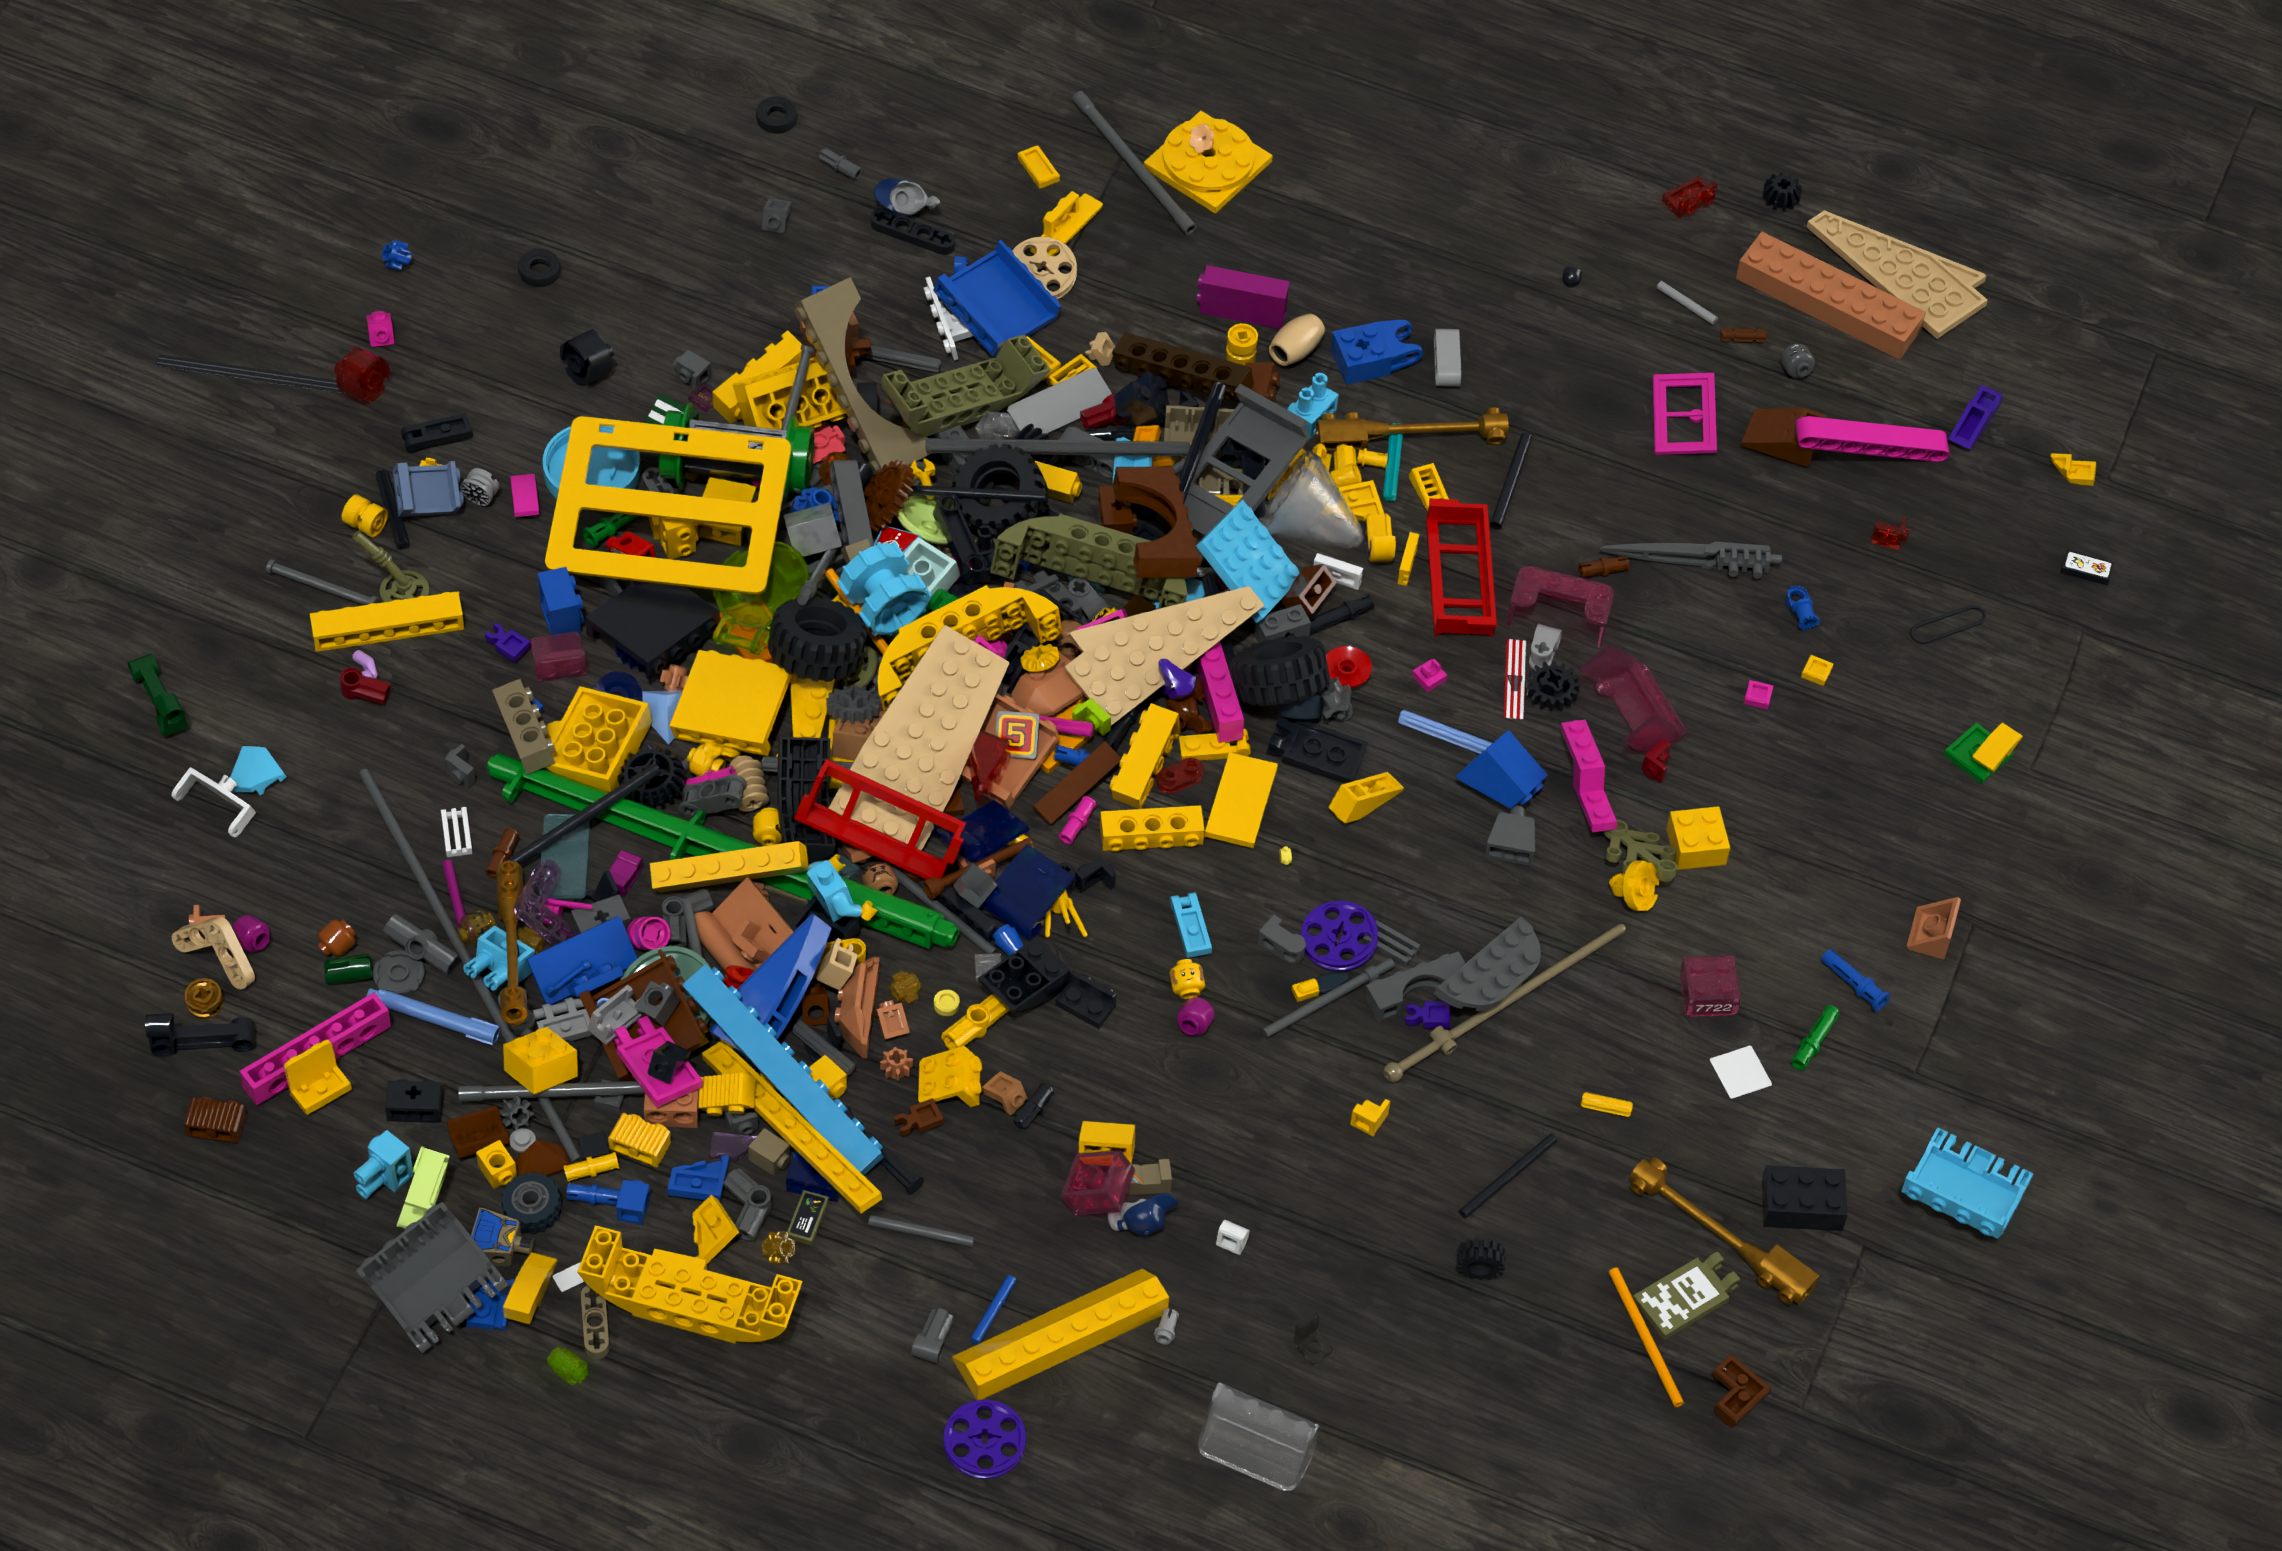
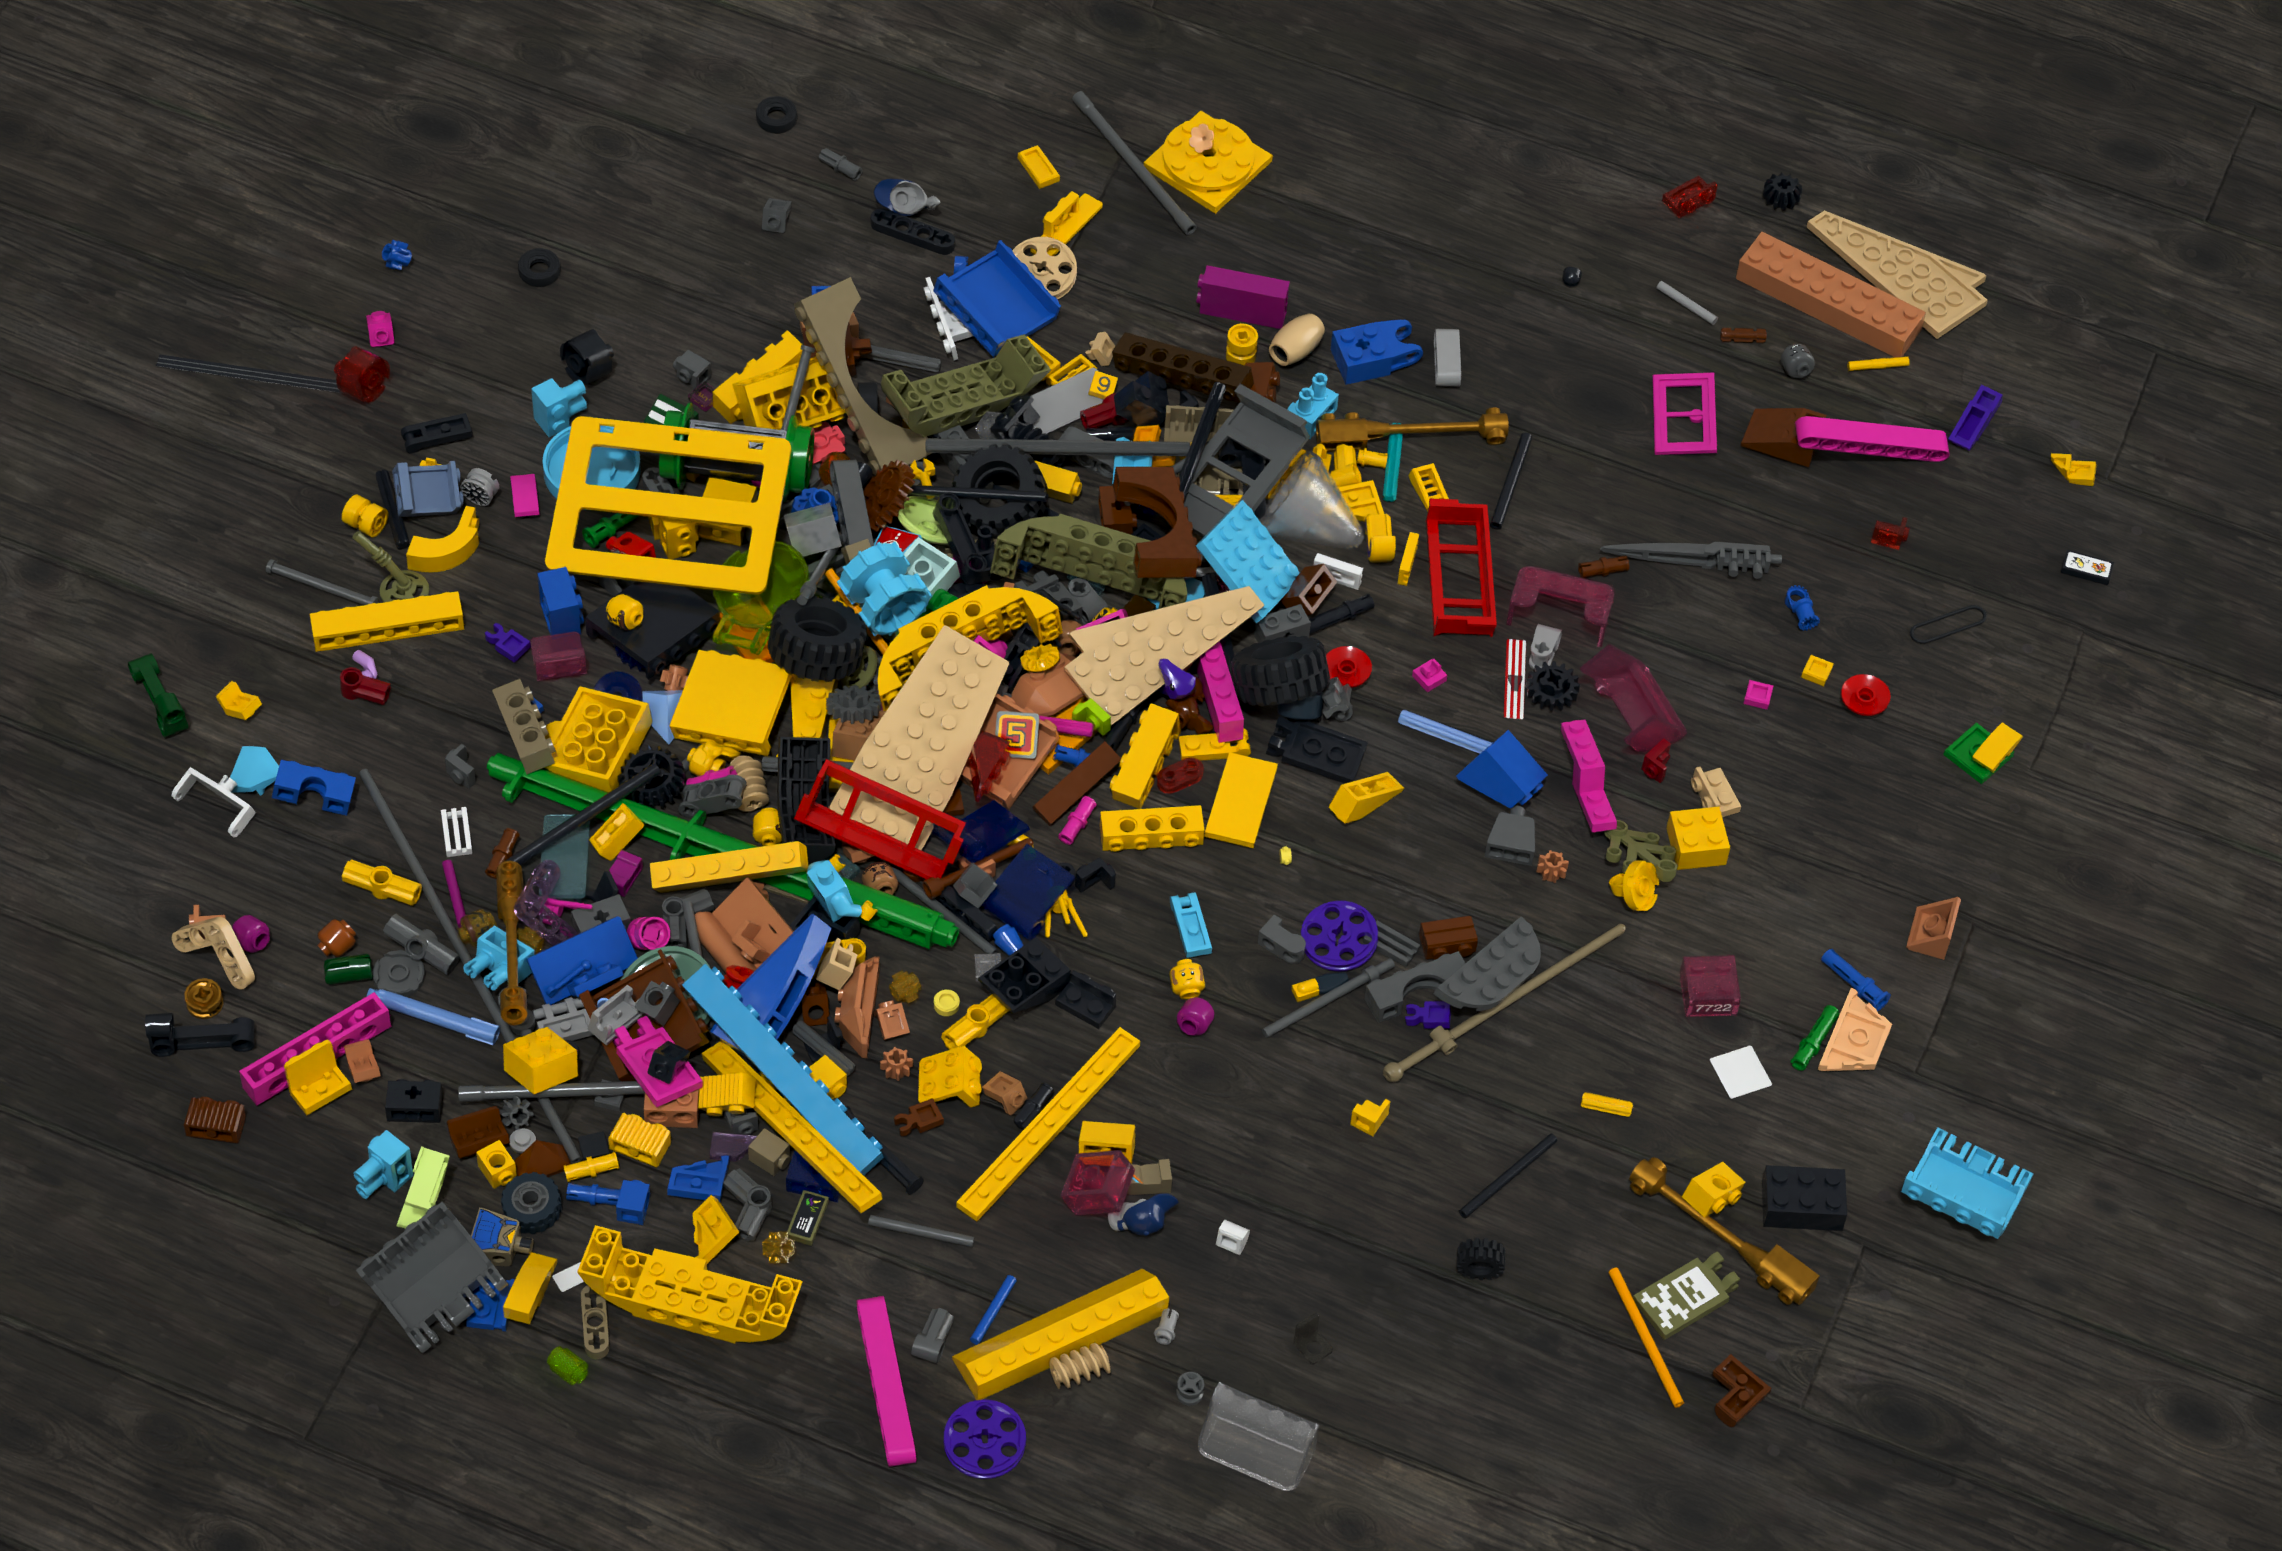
none -> yellow bracket [216,681,262,720]
none -> blue arch [272,760,356,816]
none -> yellow piece [342,859,422,906]
none -> nougat bracket [344,1039,380,1083]
none -> yellow arch [406,506,479,573]
none -> medium azure brick [531,378,587,437]
none -> yellow slope [589,803,644,861]
none -> yellow head [606,594,644,631]
none -> dark pink beam [856,1296,916,1467]
none -> yellow plate [956,1027,1140,1221]
none -> black bracket [990,395,1040,440]
none -> tan piece [1049,1343,1111,1389]
none -> yellow tile [1088,371,1118,399]
none -> dark grey wheel [1176,1372,1204,1406]
none -> reddish brown brick [1419,916,1478,960]
none -> nougat gear [1536,850,1569,883]
none -> yellow brick [1682,1162,1746,1218]
none -> tan bracket [1691,767,1741,817]
none -> light nougat wing [1818,988,1892,1071]
none -> red dish [1841,674,1891,716]
none -> yellow piece [1847,357,1909,371]

